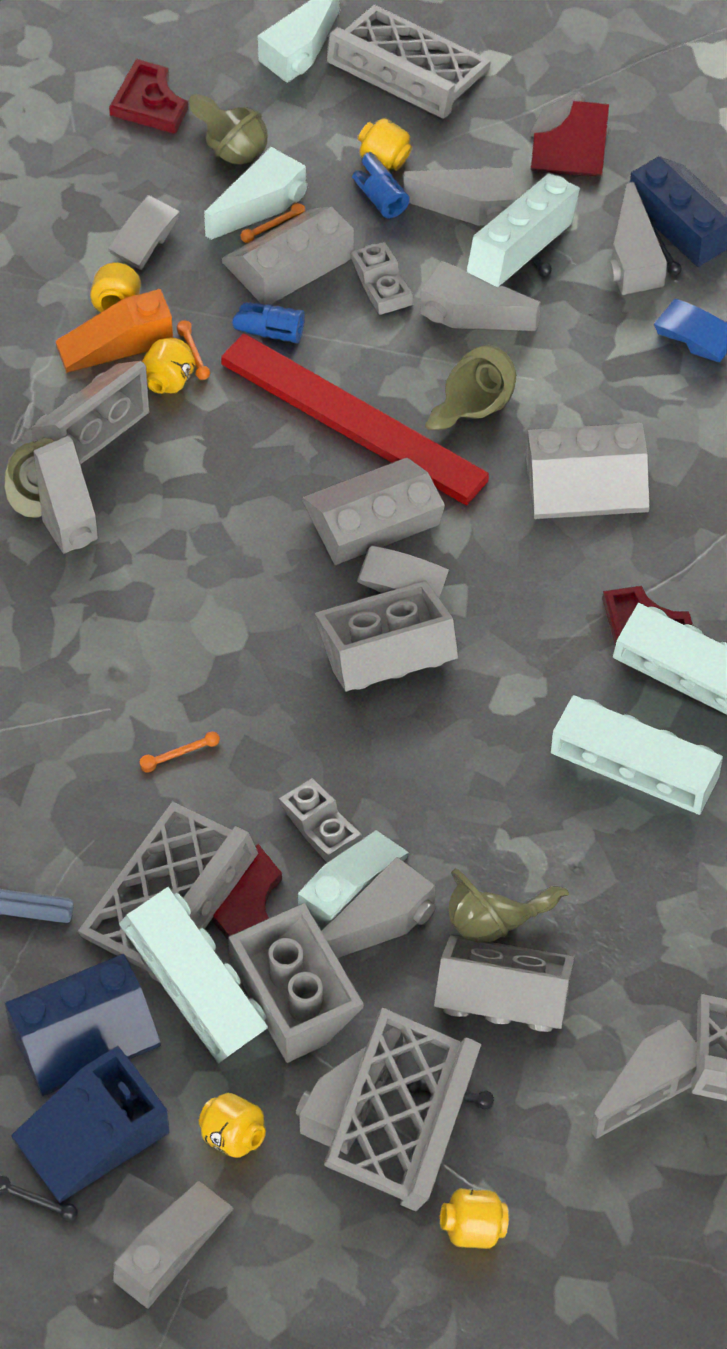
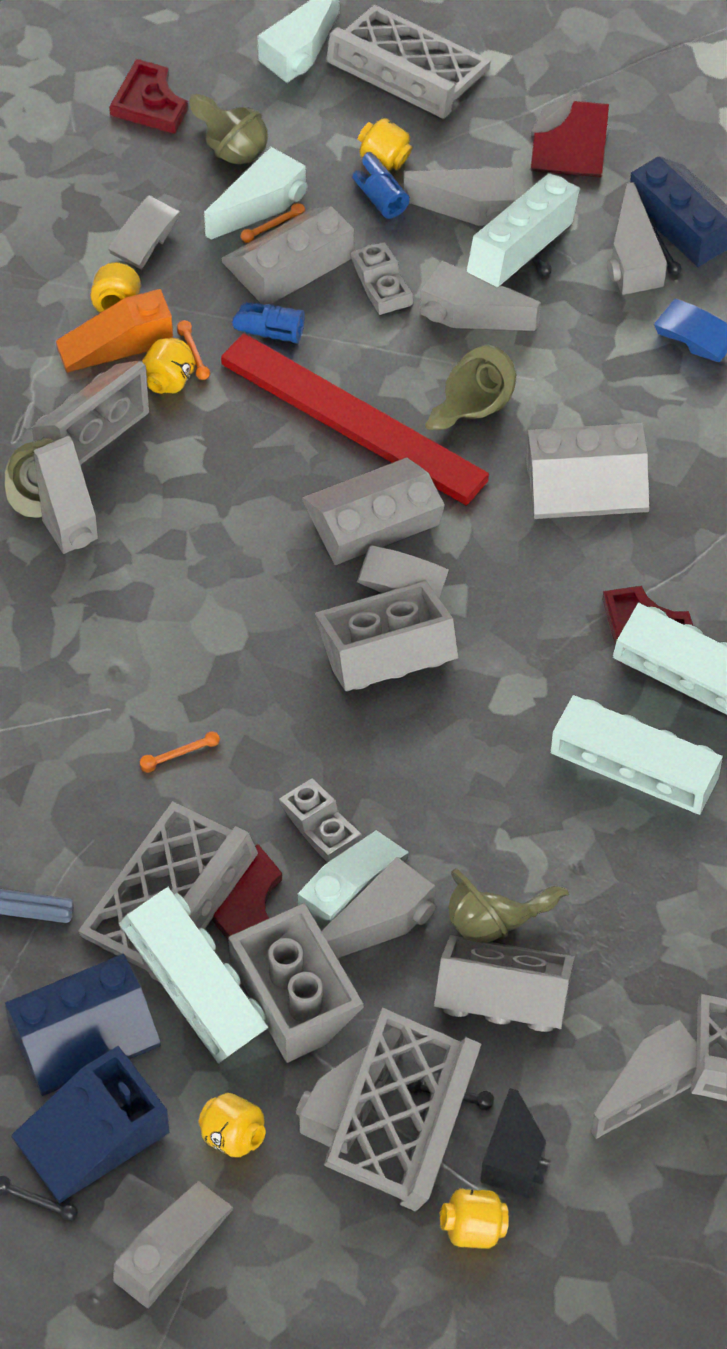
none -> black slope [480,1088,551,1199]

